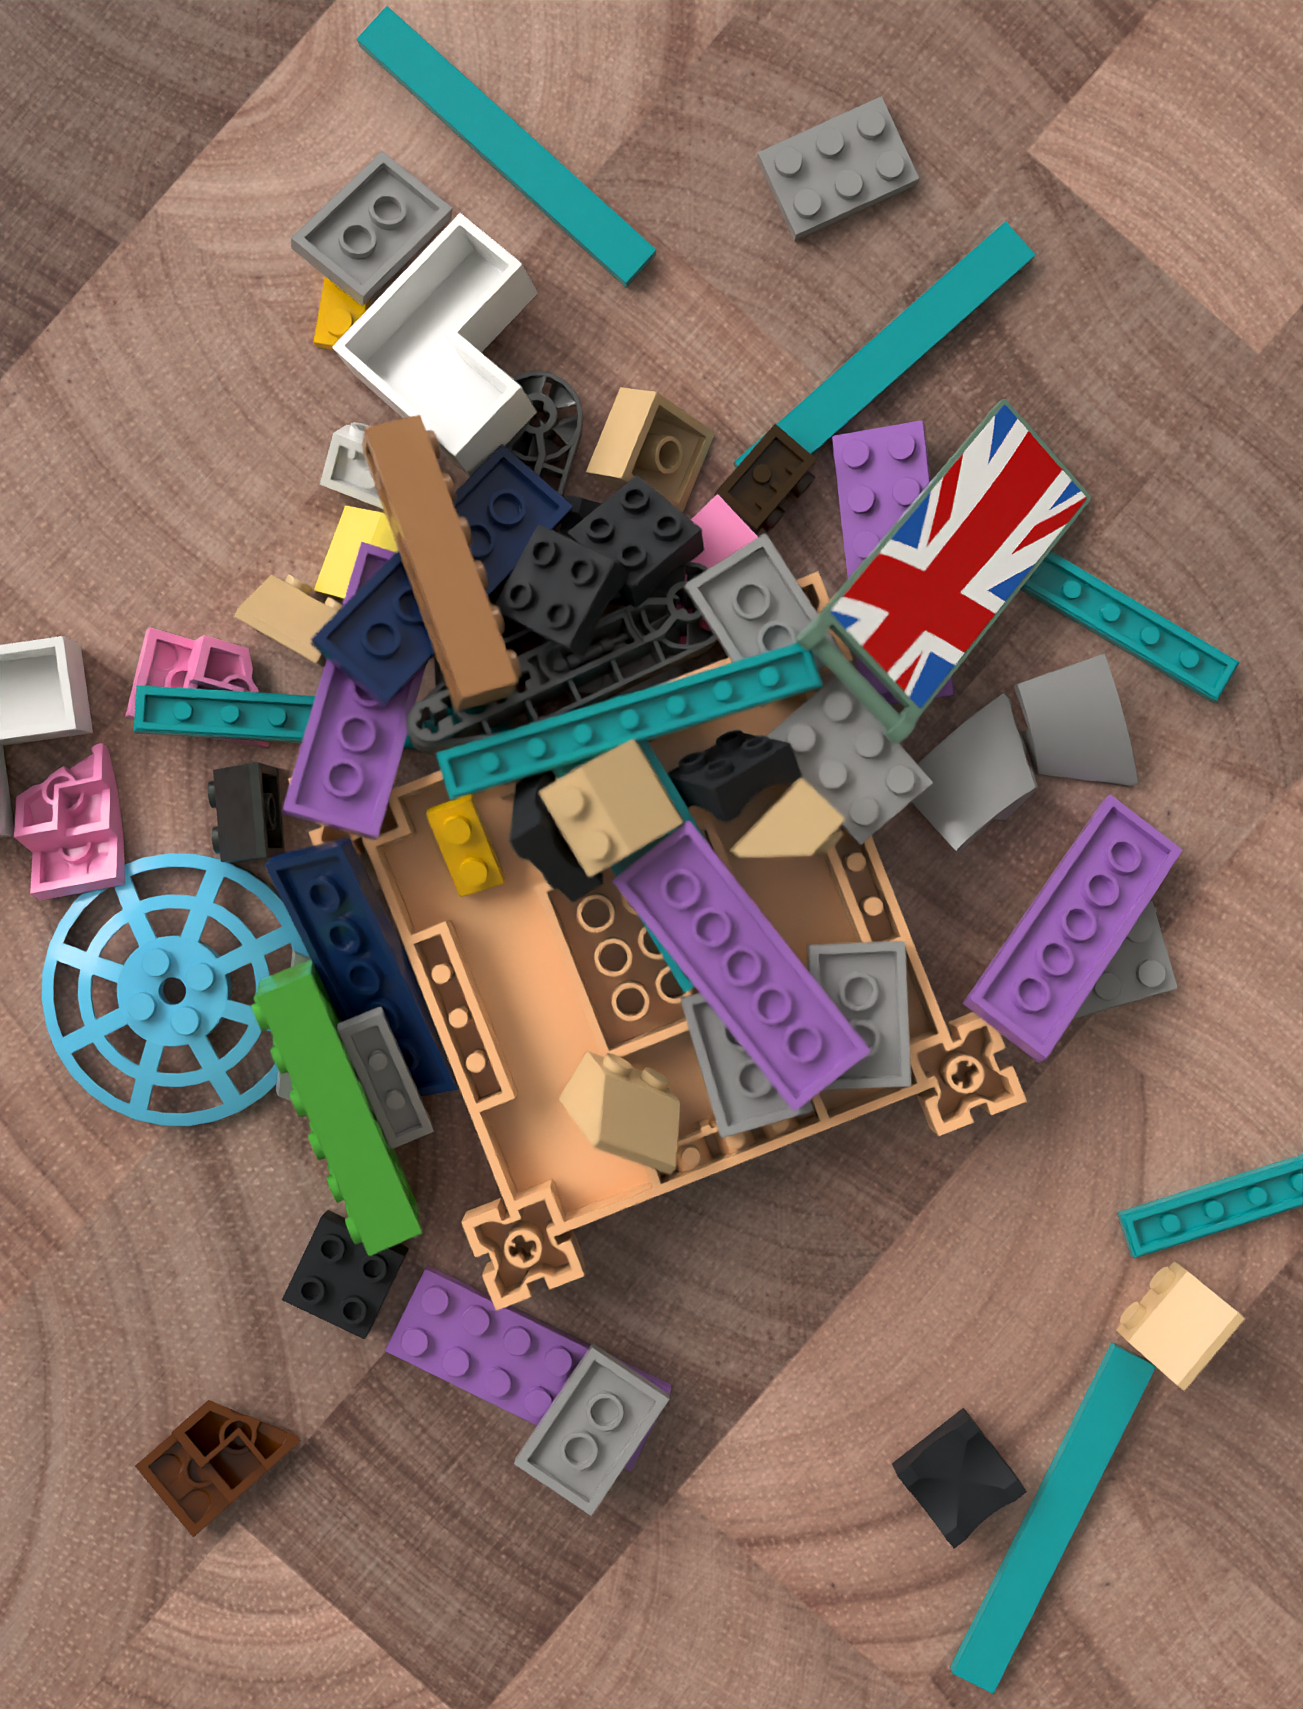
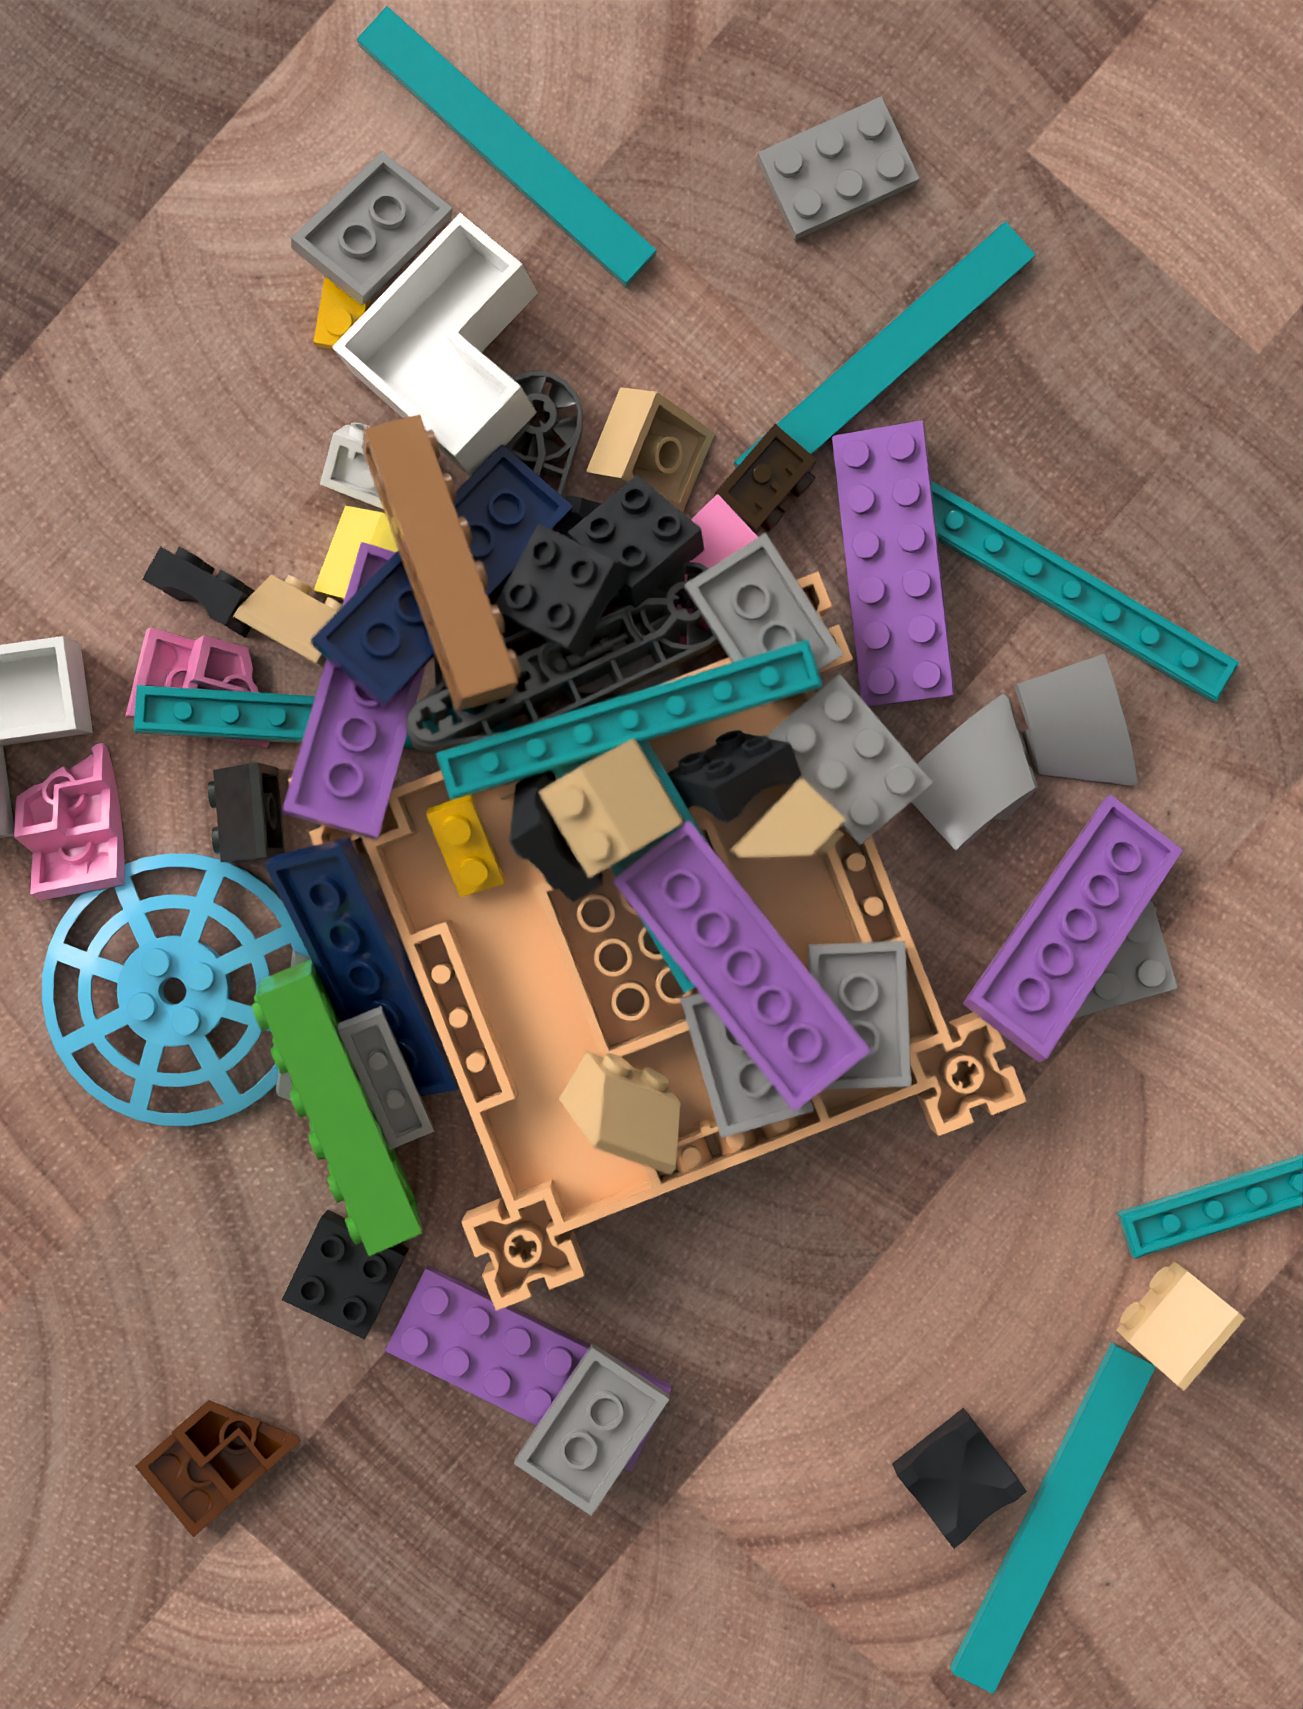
flag [796,399,1091,744] -> none
none -> black brick [142,546,255,638]

